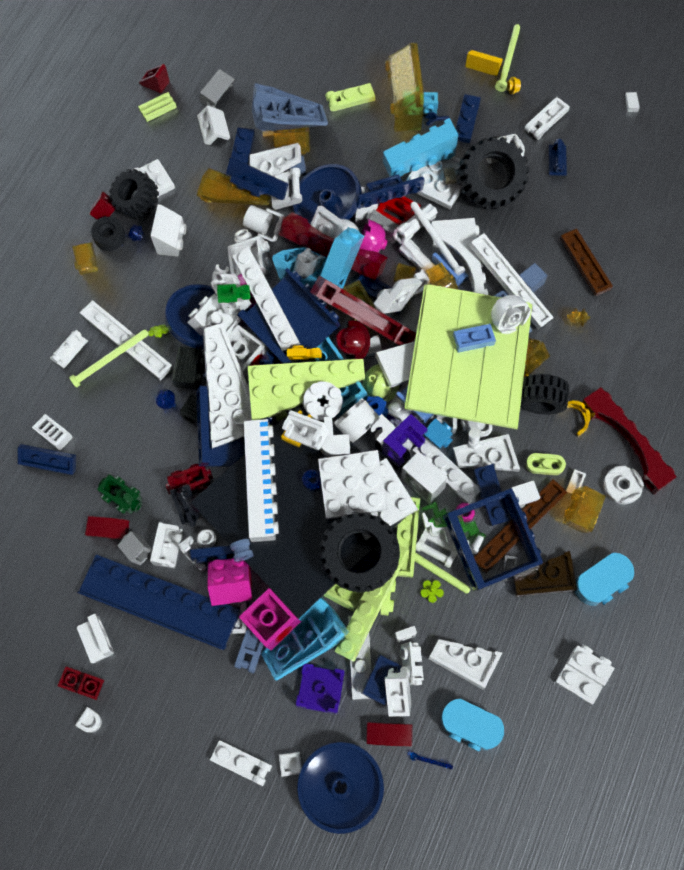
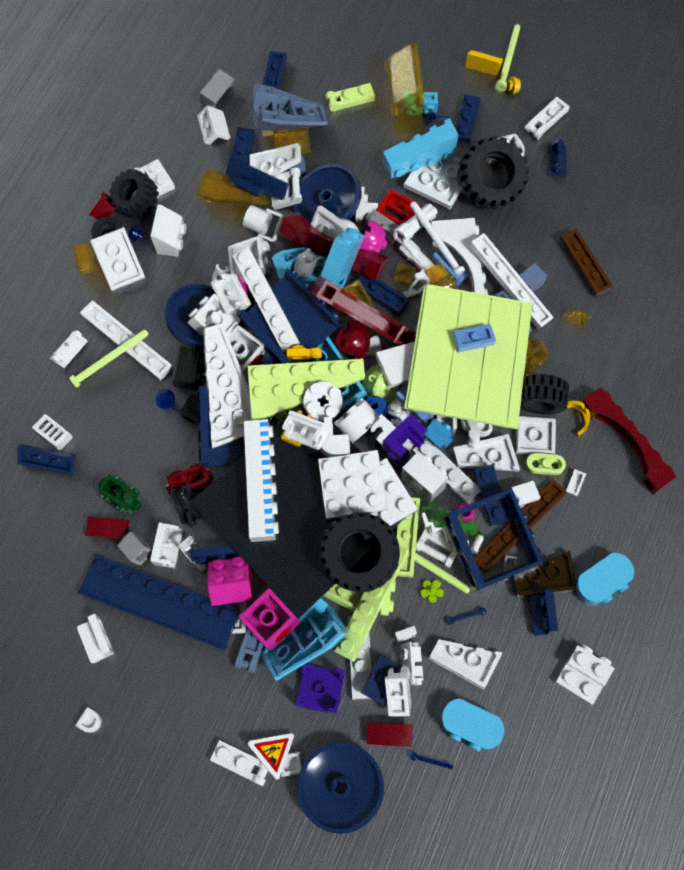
dark red slope [58,666,104,700] -> none
yellowish green tile [138,92,177,122] -> none
dark red slope [139,64,170,94] -> none
lime plant [148,325,169,338] -> none
white plate [197,529,217,548] -> none
green plate [217,284,250,303] -> none
sand blue wheel [230,539,254,562] -> none
white plate [234,229,252,243] -> none
clear blue plate [302,469,321,489] -> none
dark blue bracket [357,174,425,209] -> none
white plate [374,278,422,314] -> none
dark tan piece [443,167,457,185] -> none
white cylinder [491,295,531,334] -> none
clear yellow brick [563,486,606,534] -> none
white tile [603,465,644,505] -> none
white piece [625,92,640,112] -> none
none -> white tile [90,227,145,291]
none -> piece [248,733,294,780]
none -> dark blue plate [263,51,287,90]
none -> dark blue hinge [446,608,487,626]
none -> white tile [515,416,556,455]
none -> dark blue bracket [529,590,559,636]

